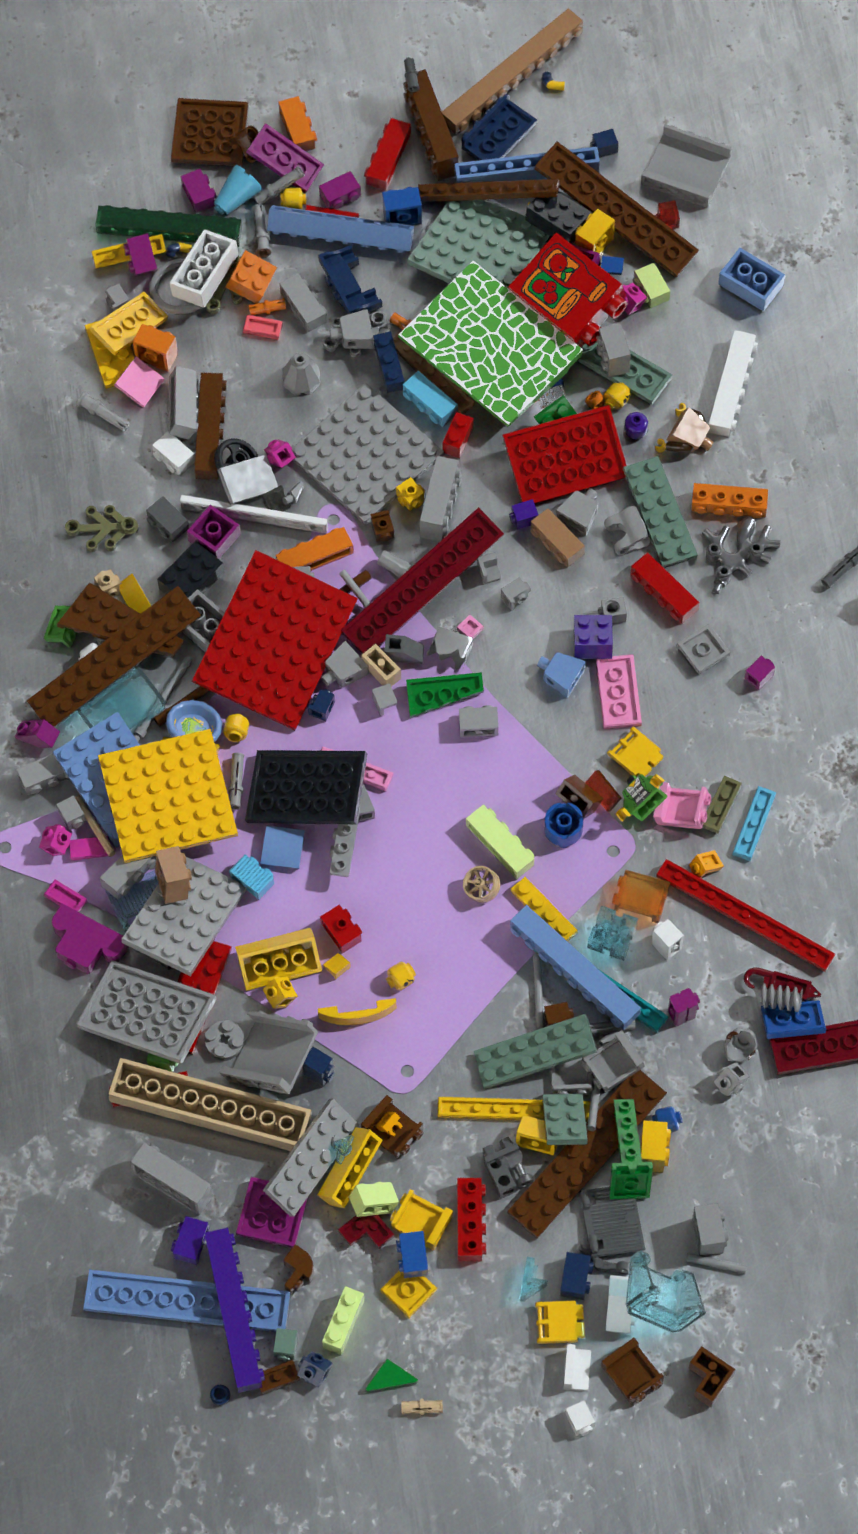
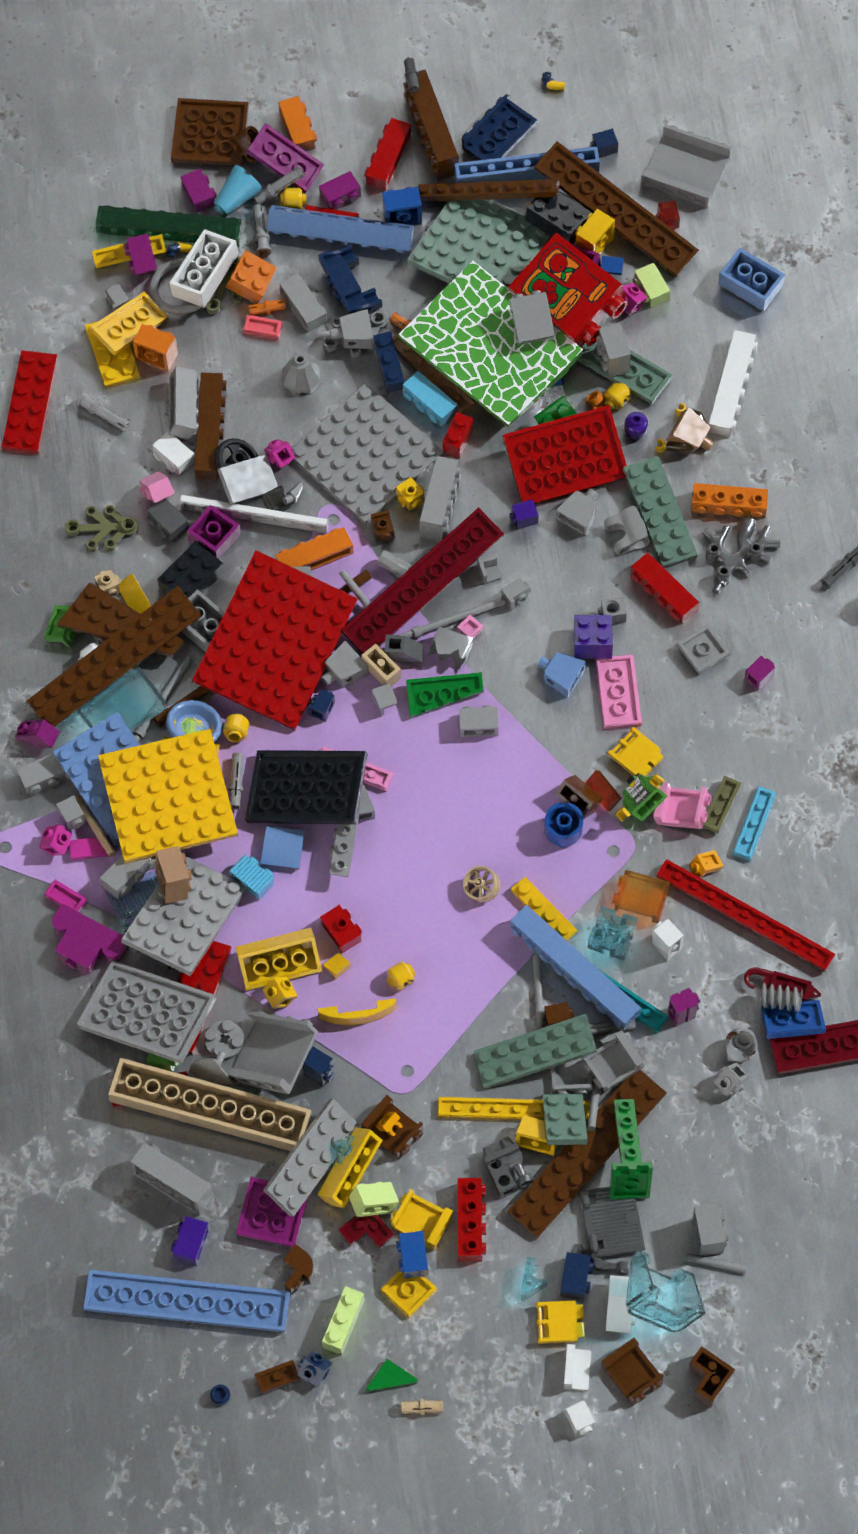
bright pink tile [114,357,165,408] -> none
dark purple brick [205,1228,265,1393] -> none
sand green brick [273,1328,298,1361] -> none
medium nougat brick [442,8,583,135] -> none
yellowish green brick [466,804,535,880] -> none
medium nougat brick [531,508,585,567] -> none
yellow brick [641,1120,671,1173] -> none
blue head [652,1106,683,1133] -> none
none -> red plate [2,350,58,454]
none -> bright pink brick [139,471,175,503]
none -> light grey shield [189,1051,234,1085]
none -> light grey bar [398,598,505,638]
none -> light grey panel [508,290,555,345]

